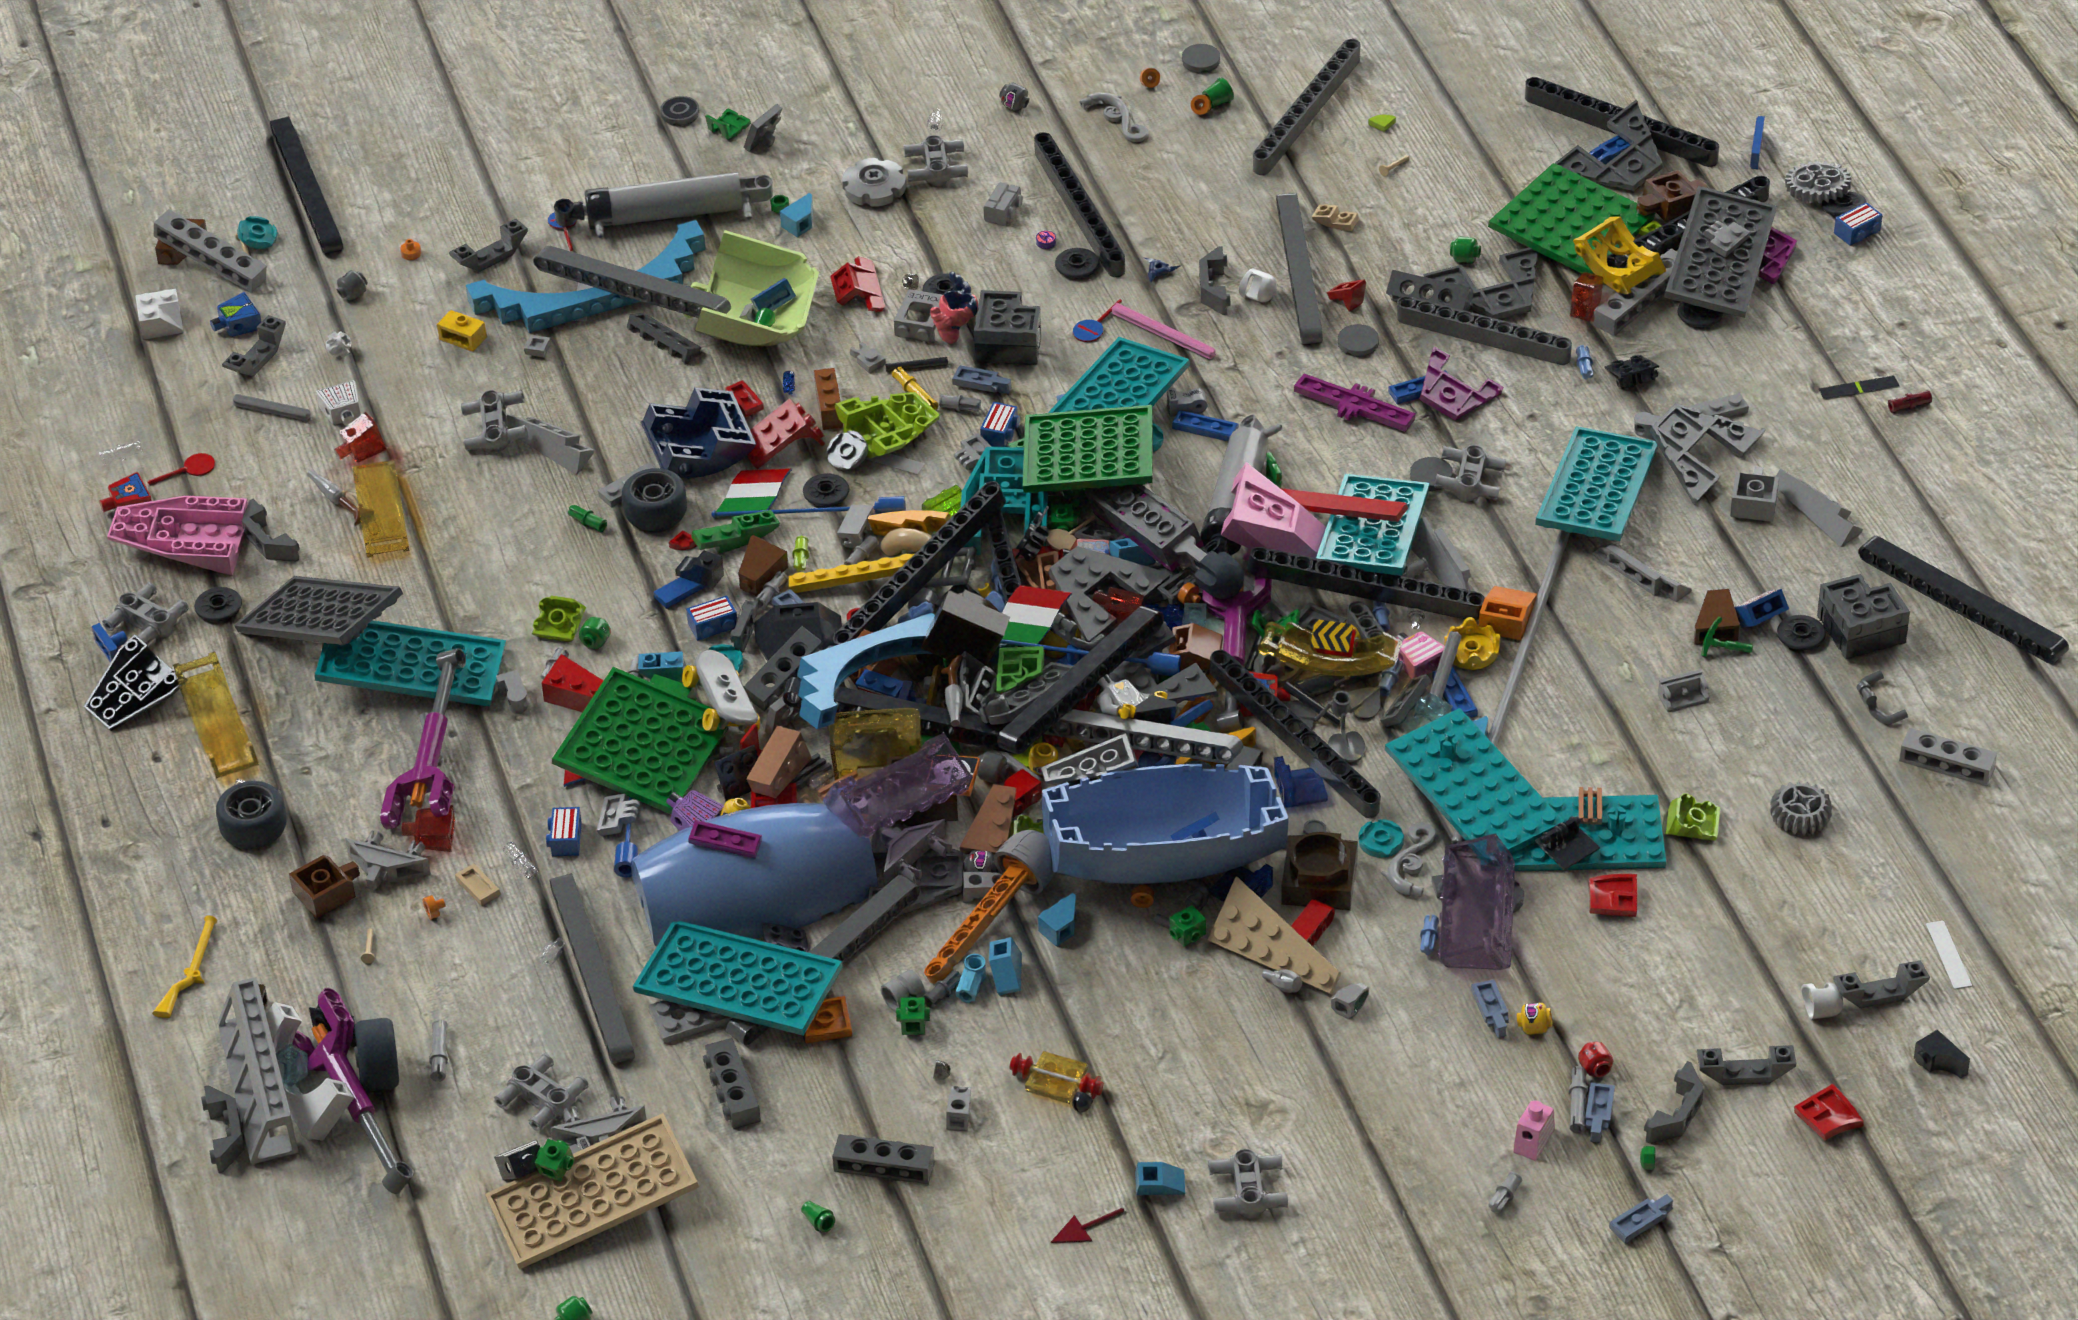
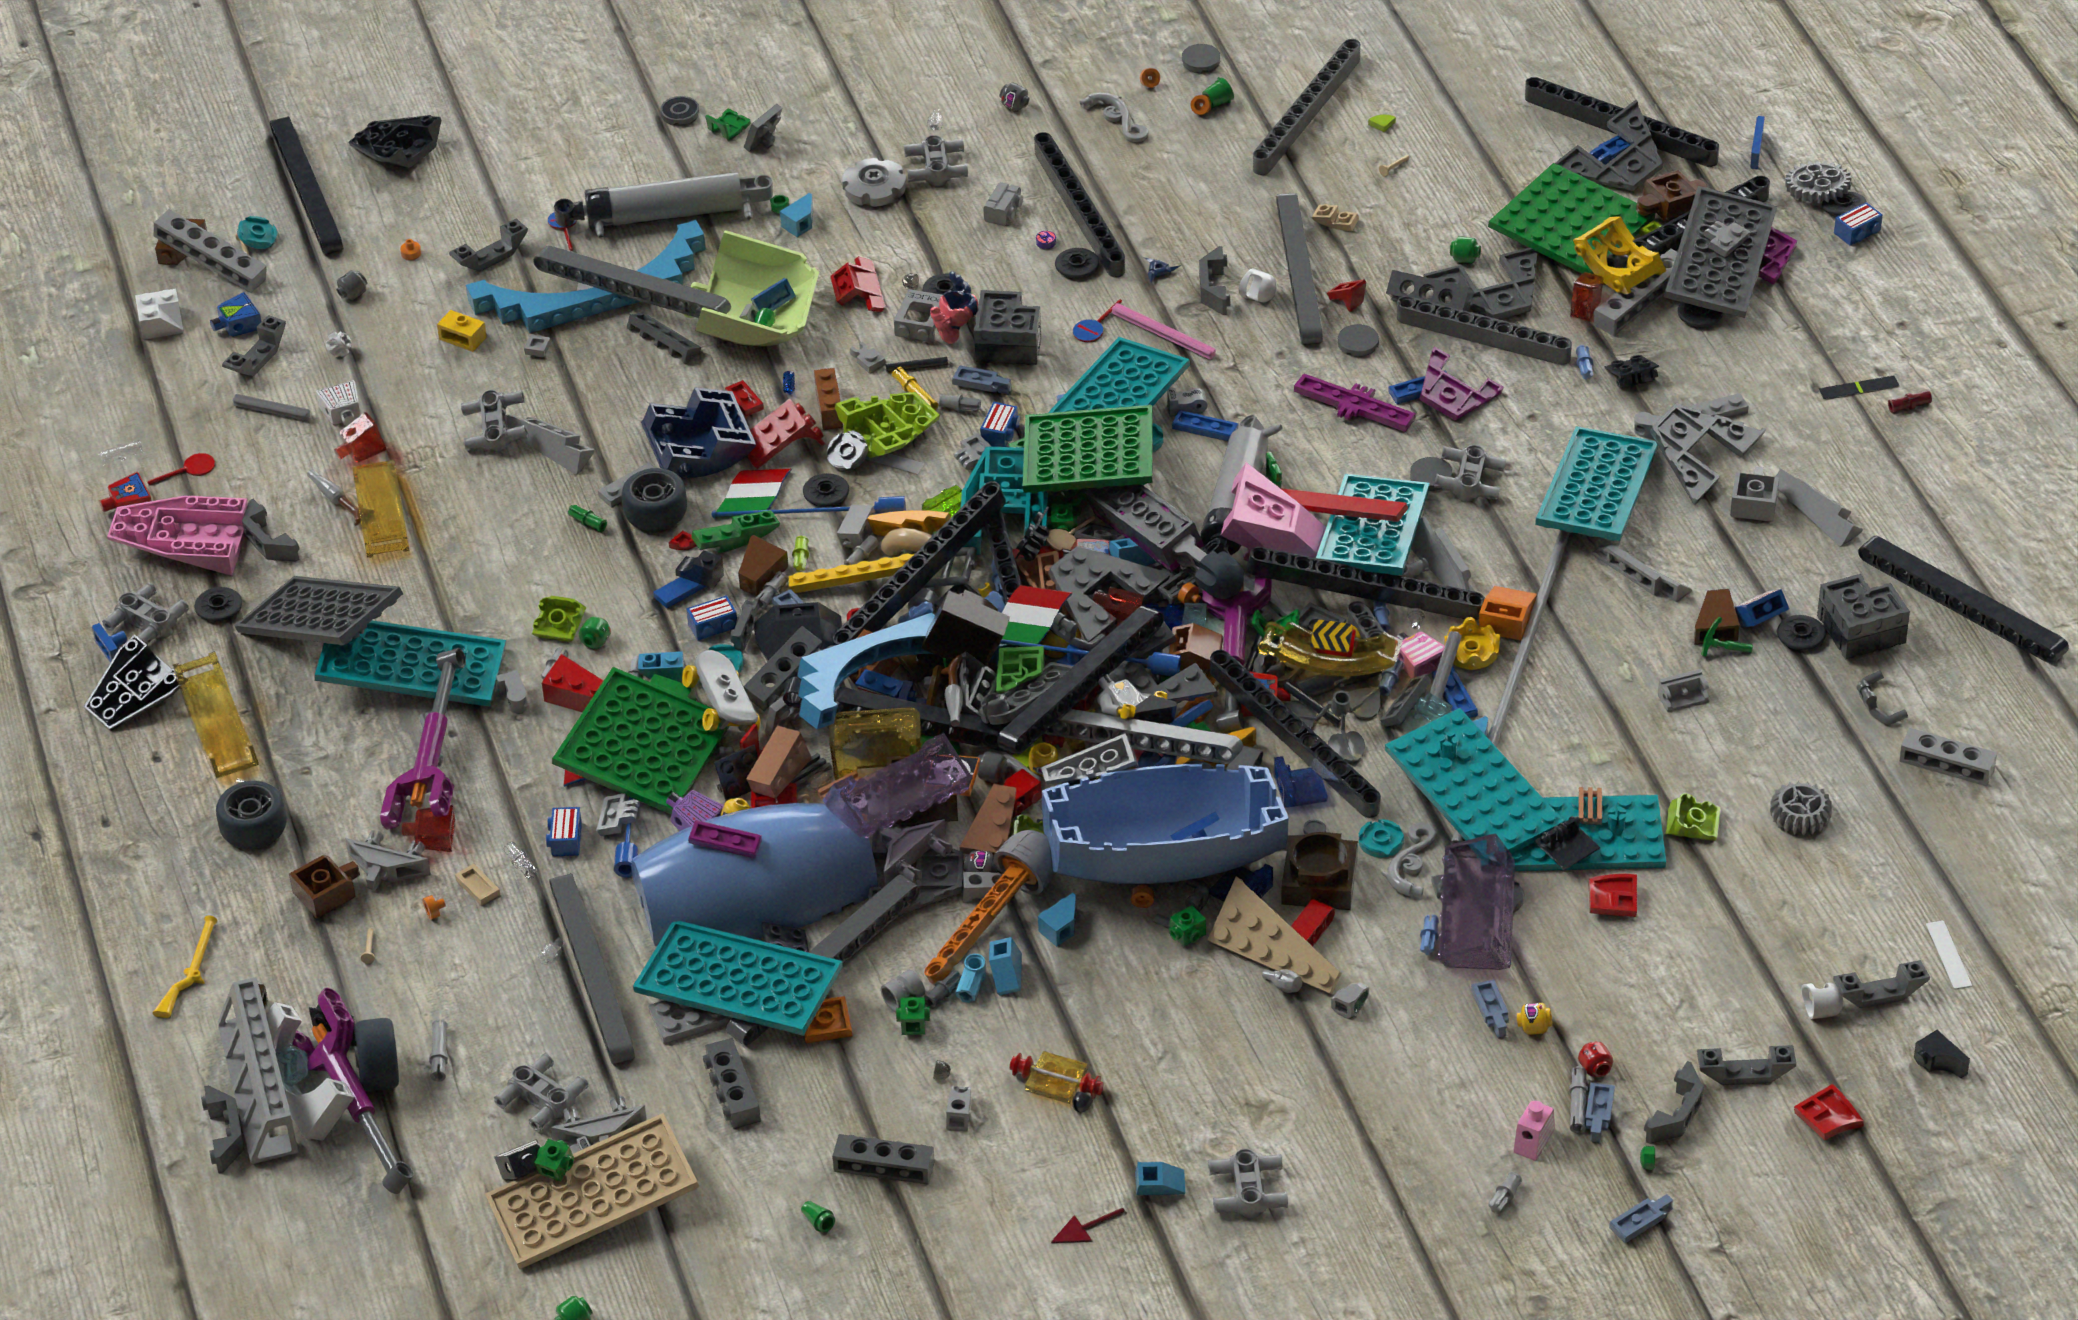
none -> black wedge [348,115,442,168]

